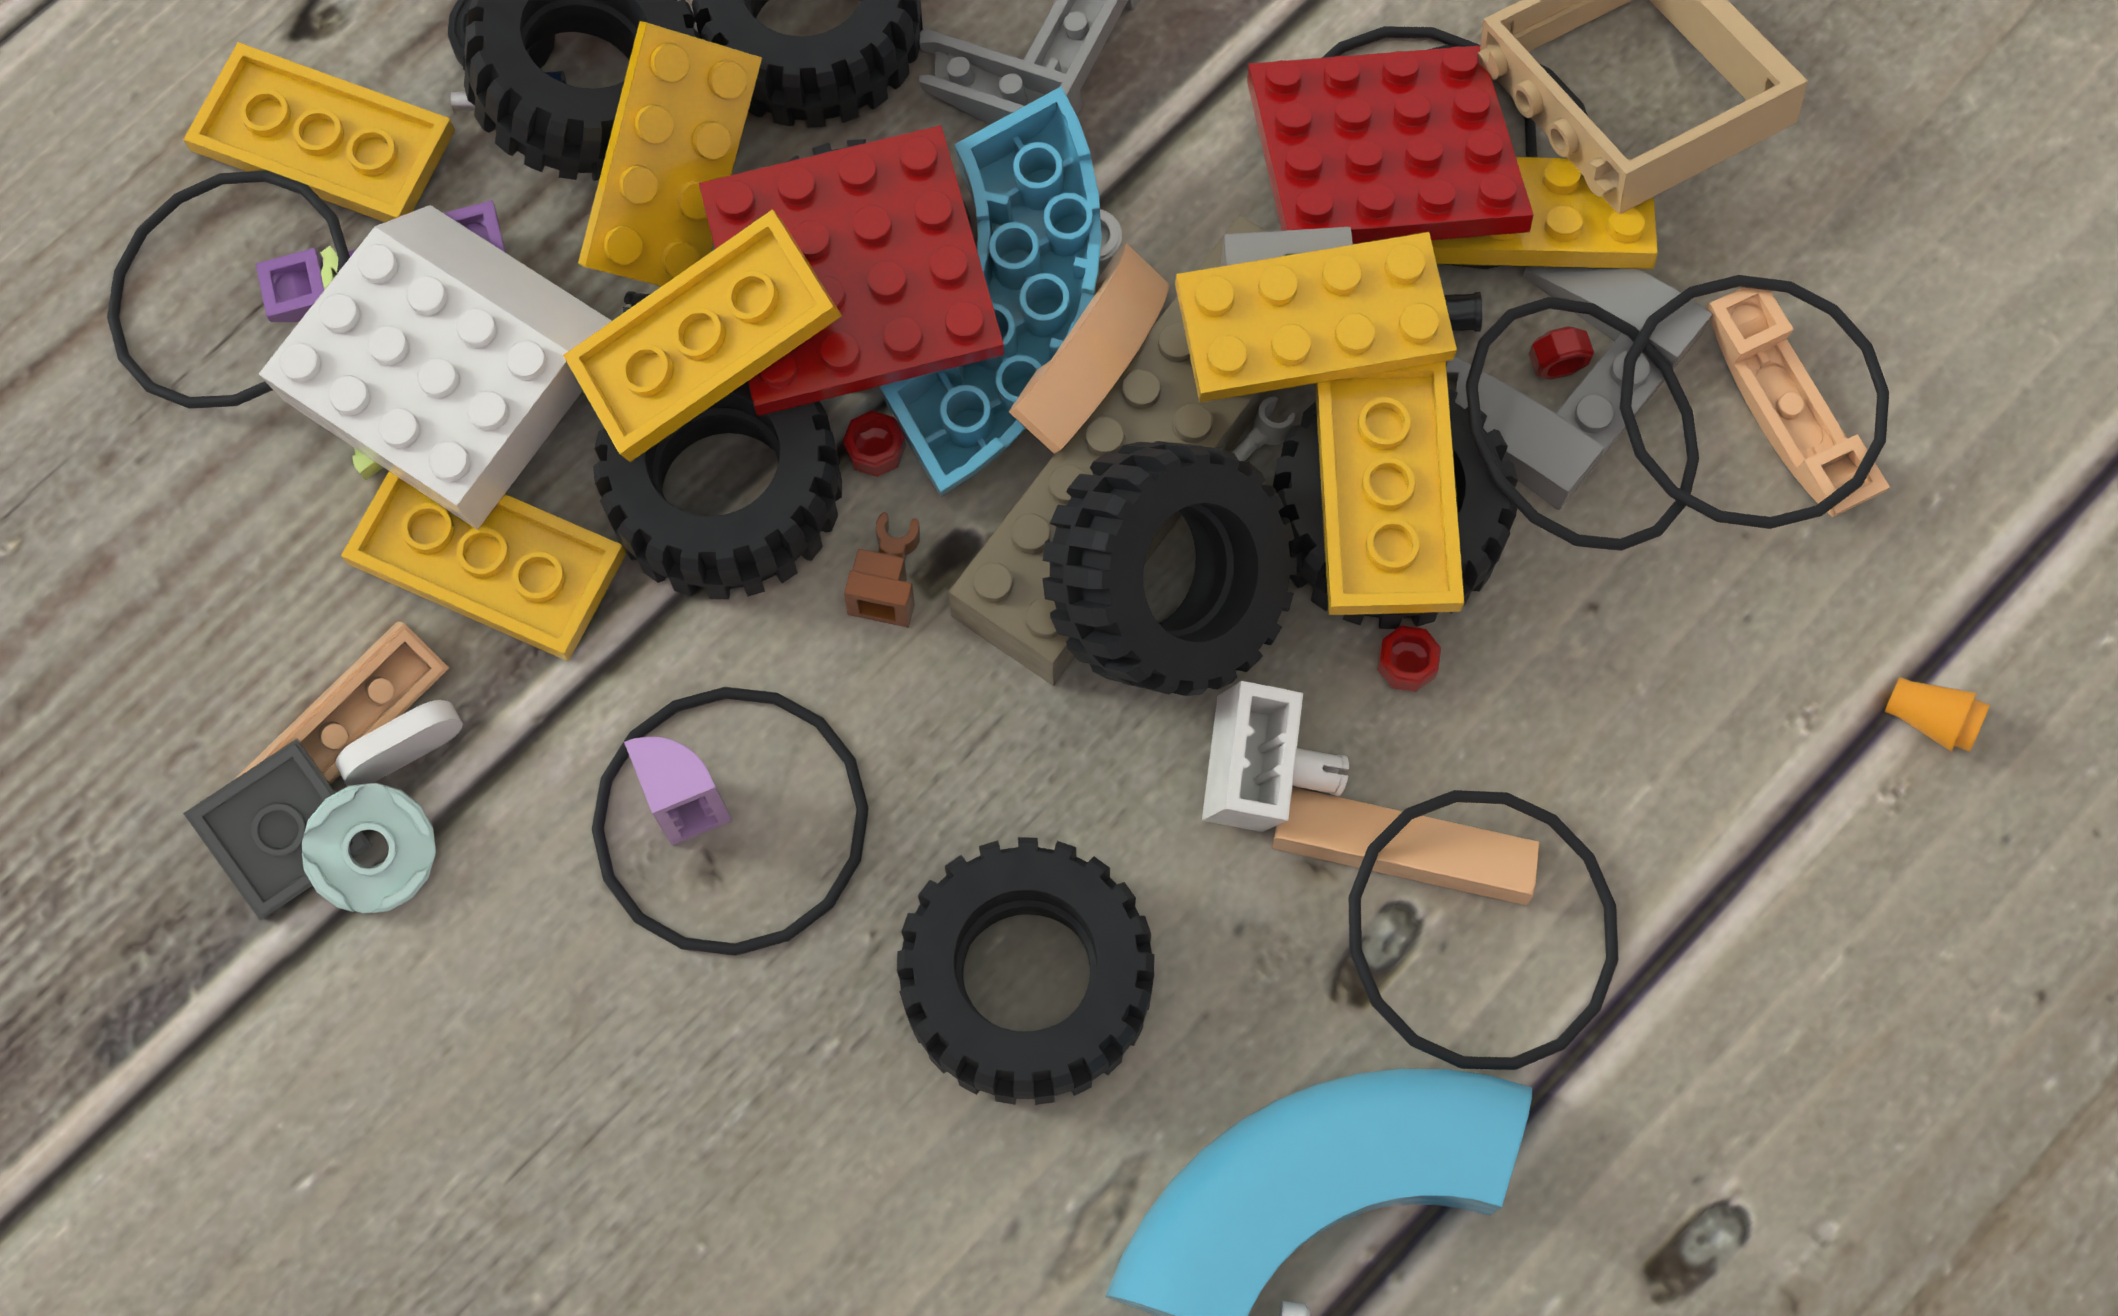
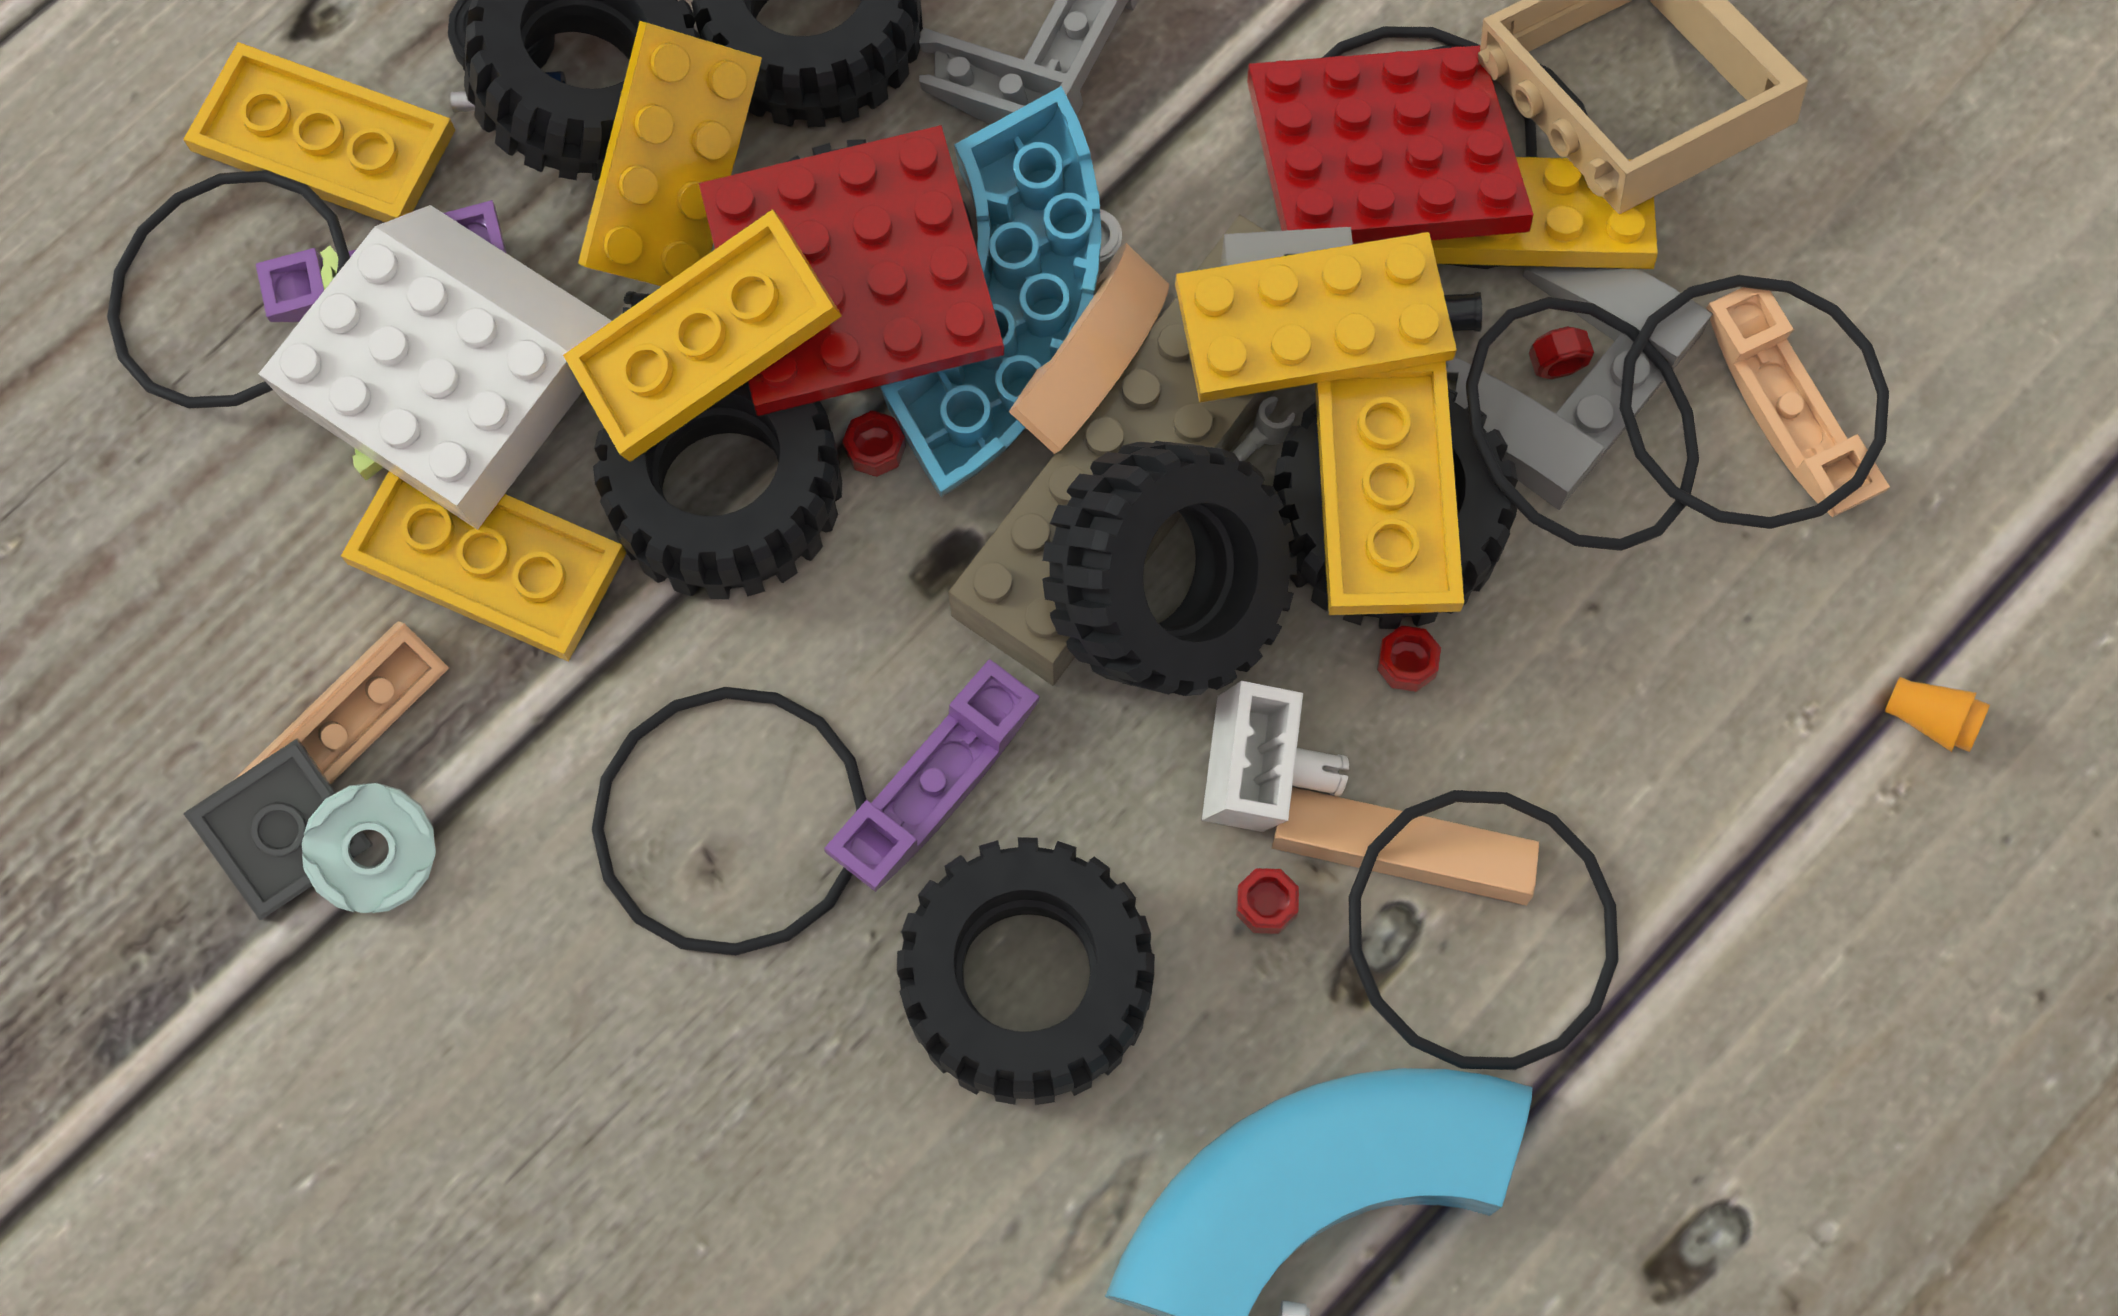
white tile [335,700,463,786] -> none
lavender brick [624,737,732,846] -> none
dark orange piece [844,512,920,628] -> none
none -> medium lavender slope [824,659,1040,892]
none -> red tile [1236,868,1299,934]

